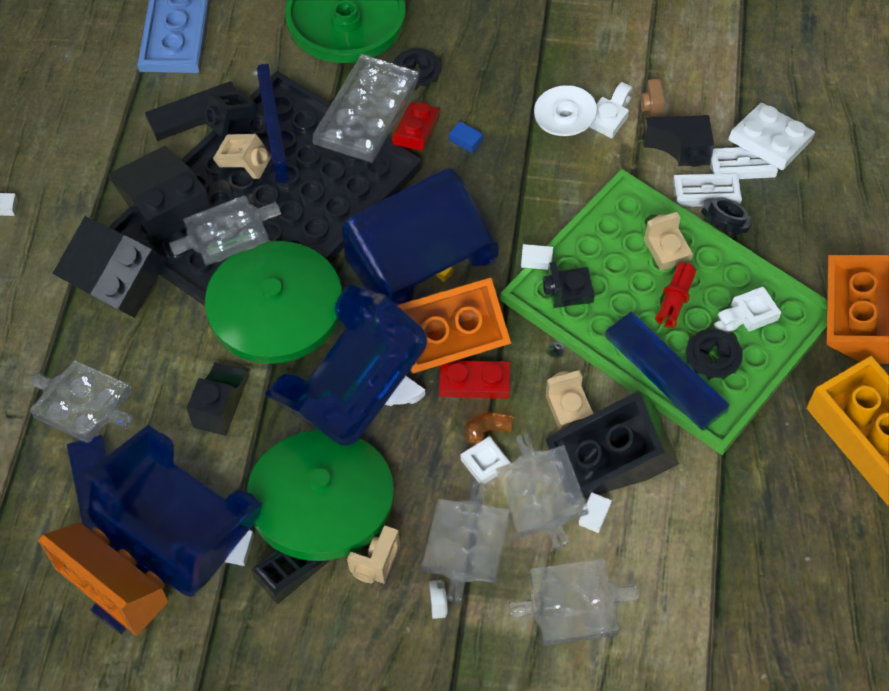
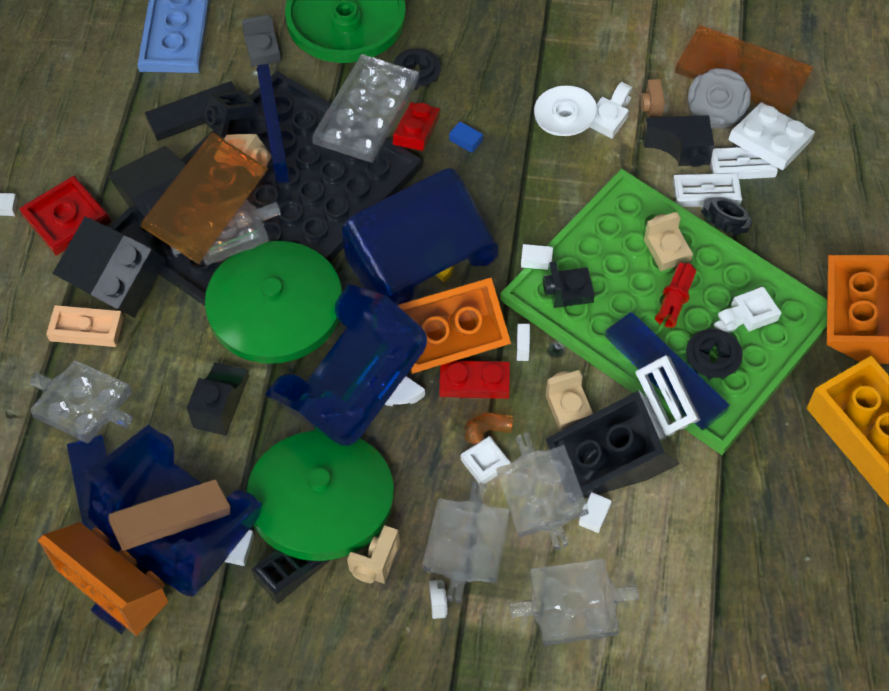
none -> red tile [19,175,111,256]
none -> light nougat plate [46,305,124,347]
none -> medium nougat tile [109,479,230,551]
none -> clear orange tile [141,132,268,264]
none -> dark grey bracket [242,15,281,67]
none -> white piece [517,324,530,361]
none -> white tile [635,355,700,436]
none -> clear orange tile [675,25,813,116]
none -> light grey tile [688,68,751,129]

